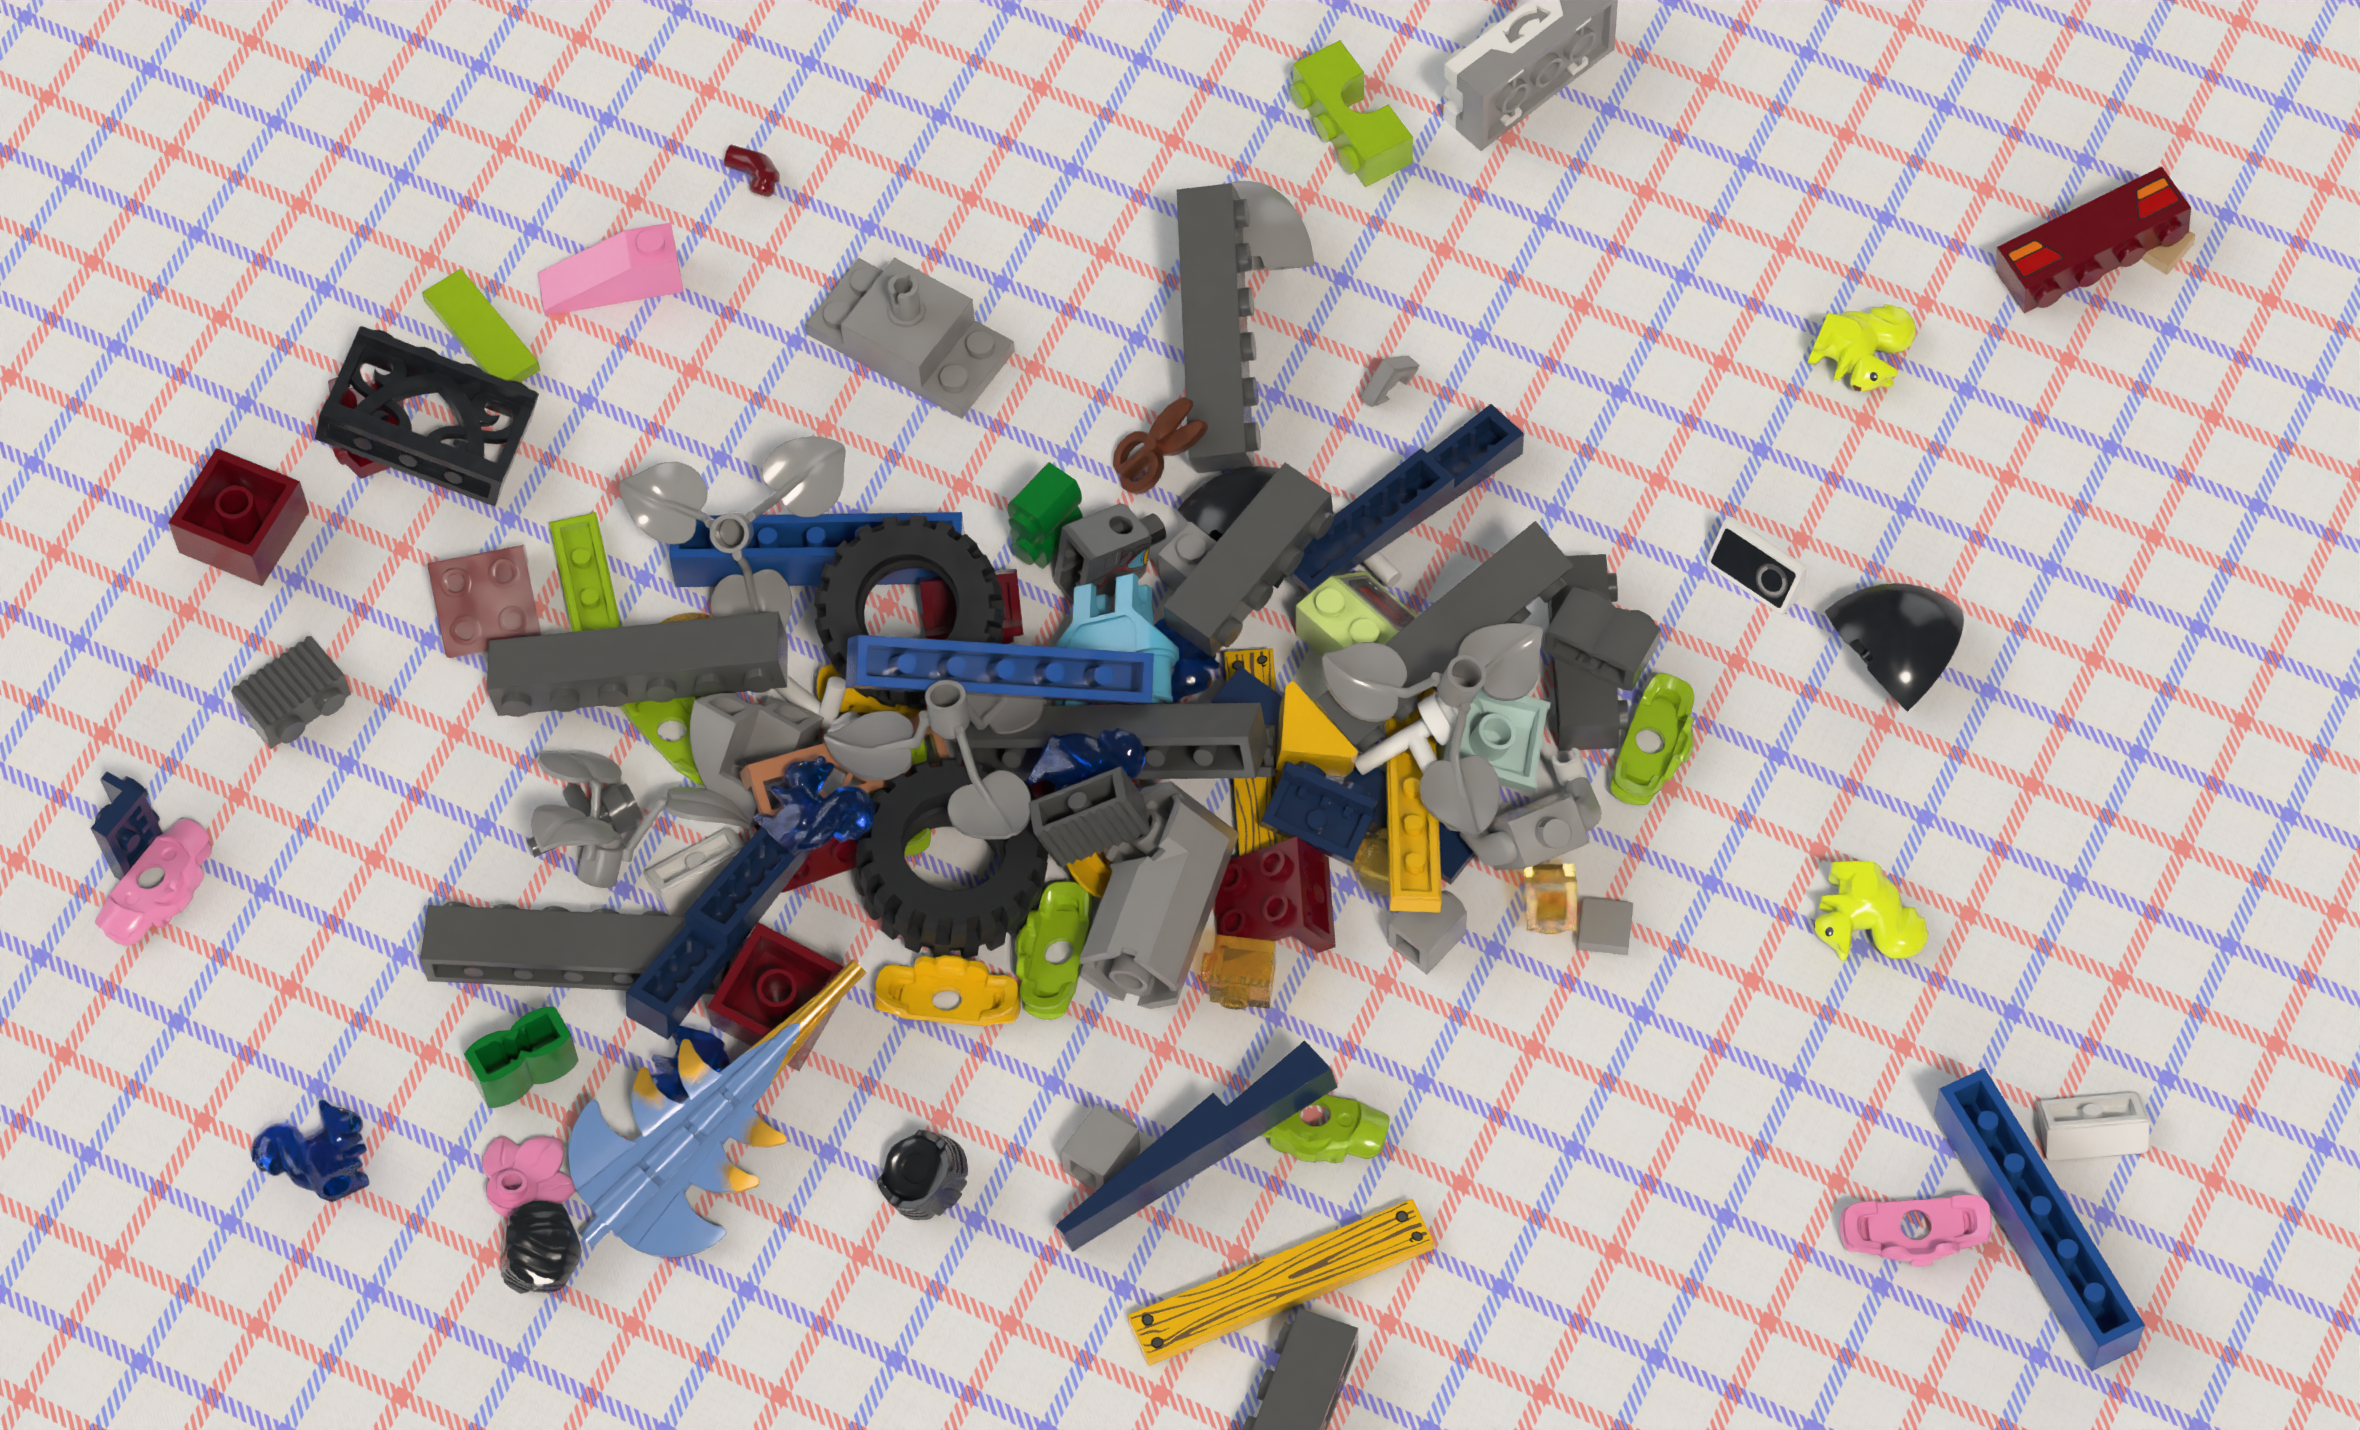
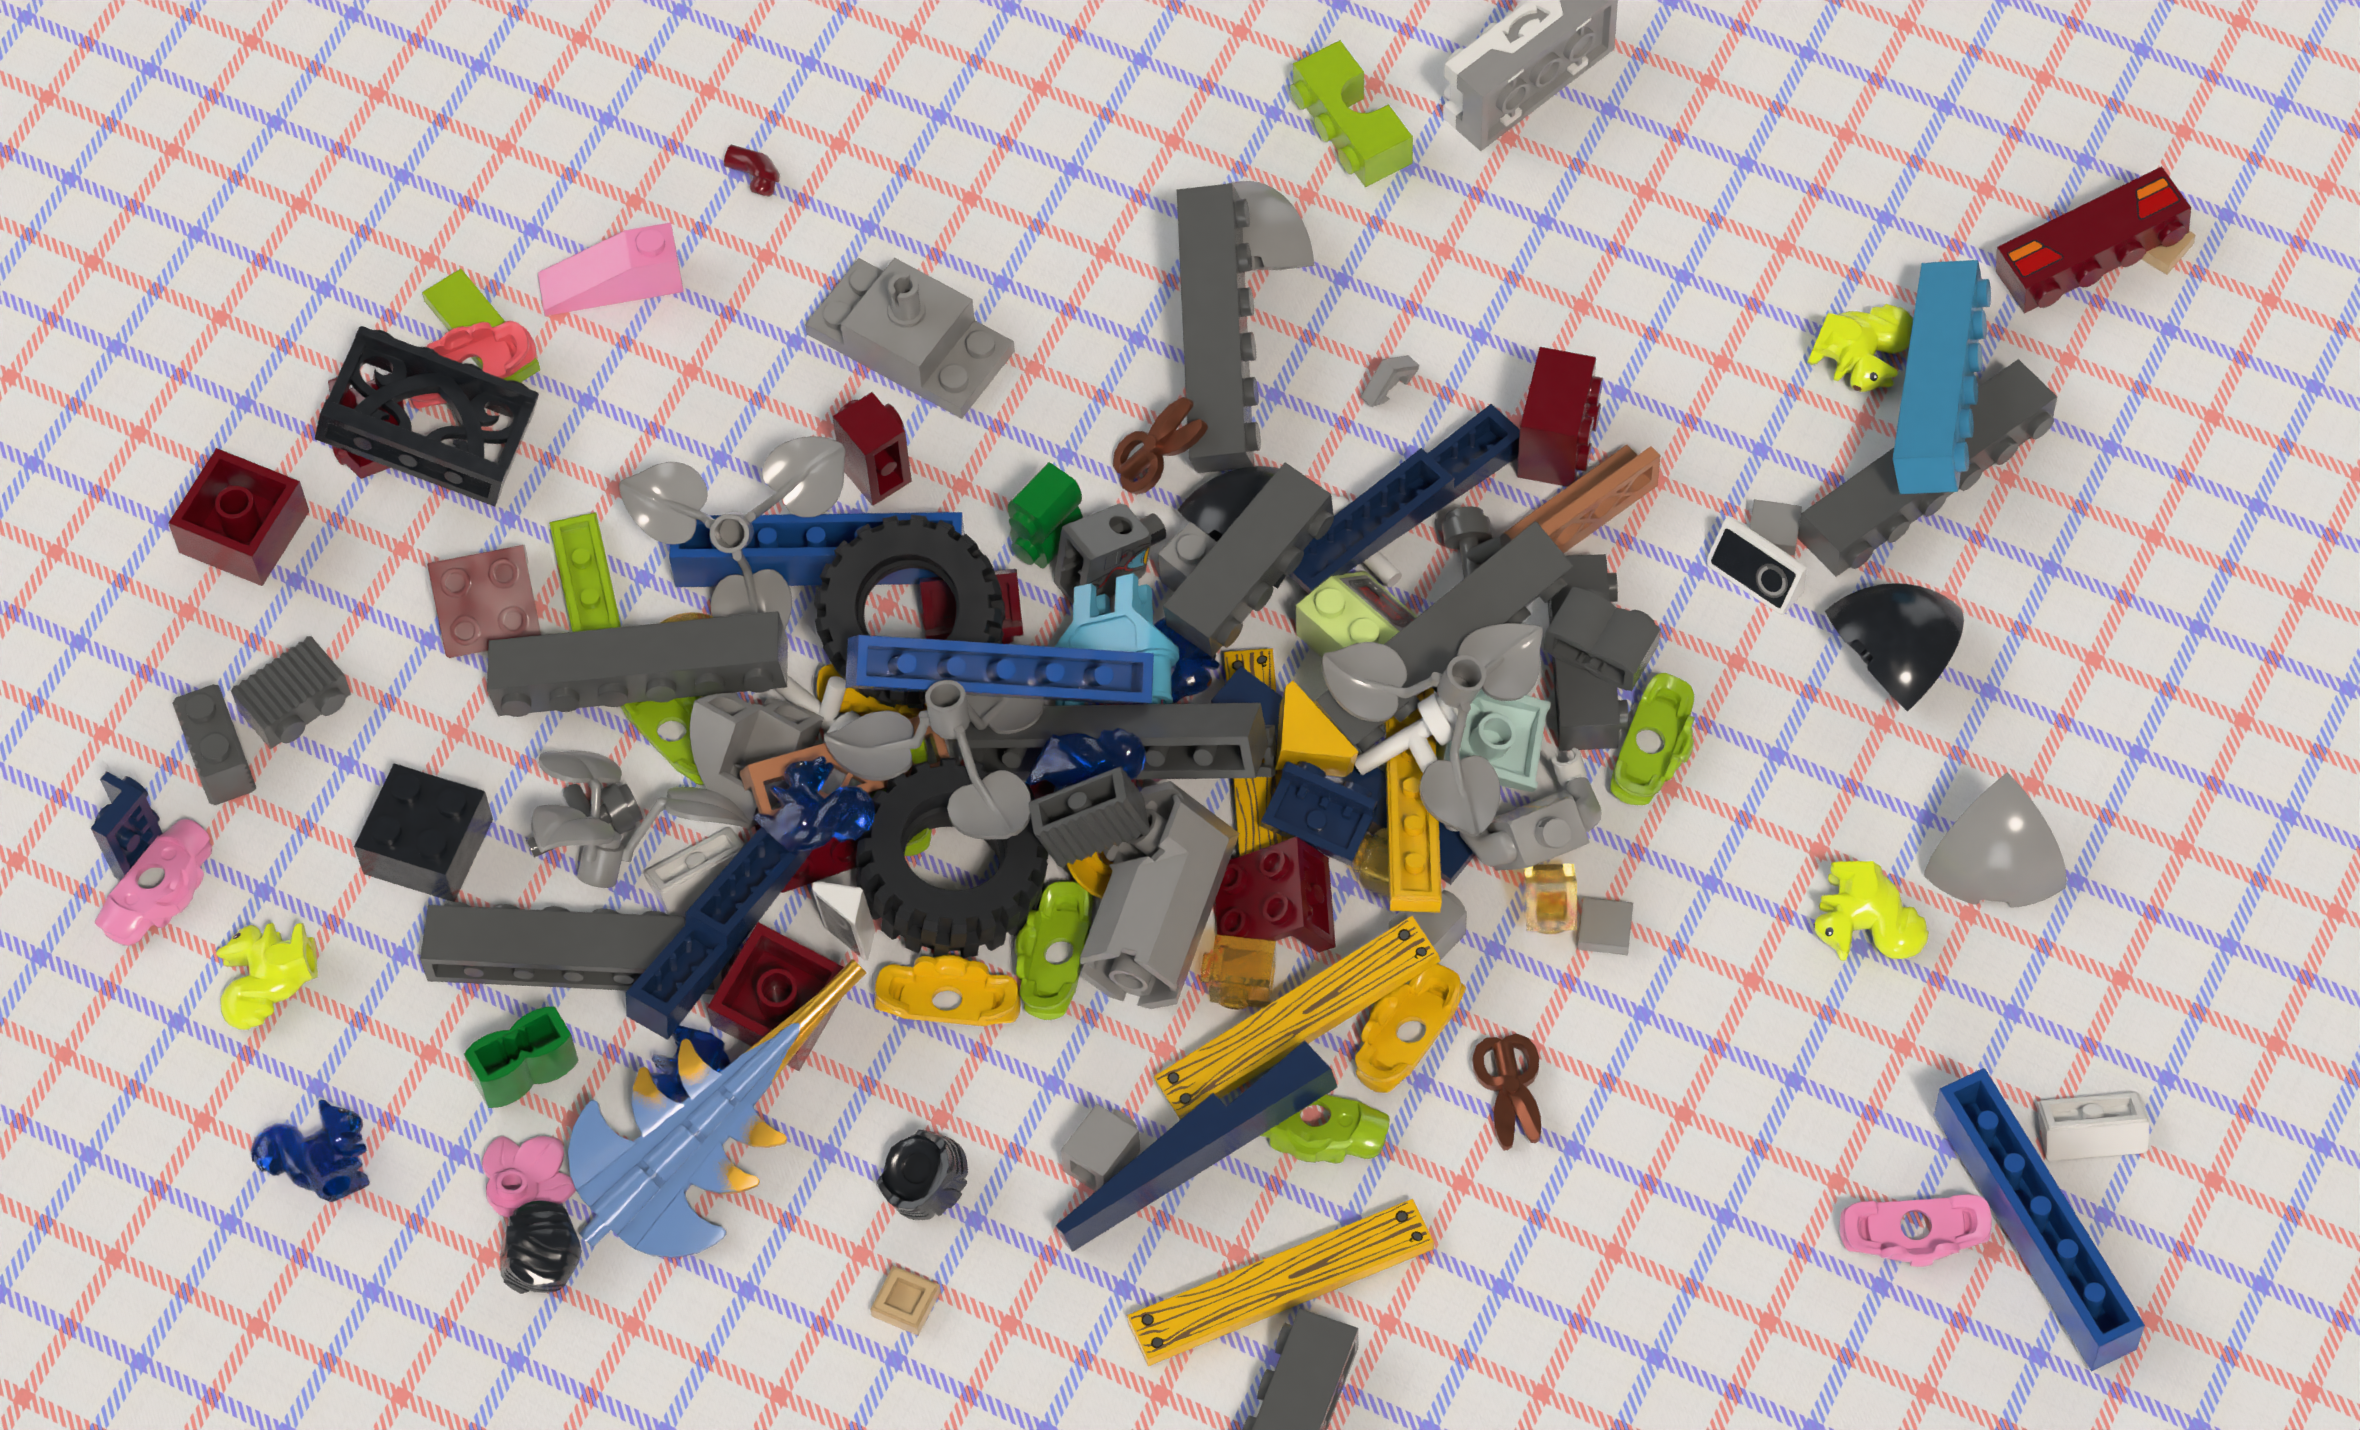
none -> dark grey brick [172,684,256,805]
none -> neon yellow animal [216,923,318,1030]
none -> black brick [354,763,493,902]
none -> coral piece [410,321,536,409]
none -> white slope [812,881,876,961]
none -> dark red brick [832,392,912,506]
none -> tan tile [870,1265,941,1336]
none -> yellow tile [1153,916,1441,1120]
none -> yellow piece [1355,964,1466,1093]
none -> dark grey piece [1442,506,1511,579]
none -> copper piece [1472,1033,1541,1151]
none -> nougat fence [1504,445,1661,554]
none -> dark red brick [1517,347,1603,487]
none -> light grey tile [1750,499,1802,556]
none -> dark grey brick [1798,359,2057,577]
none -> dark azure brick [1893,260,1991,494]
none -> light grey brick [1924,772,2067,908]

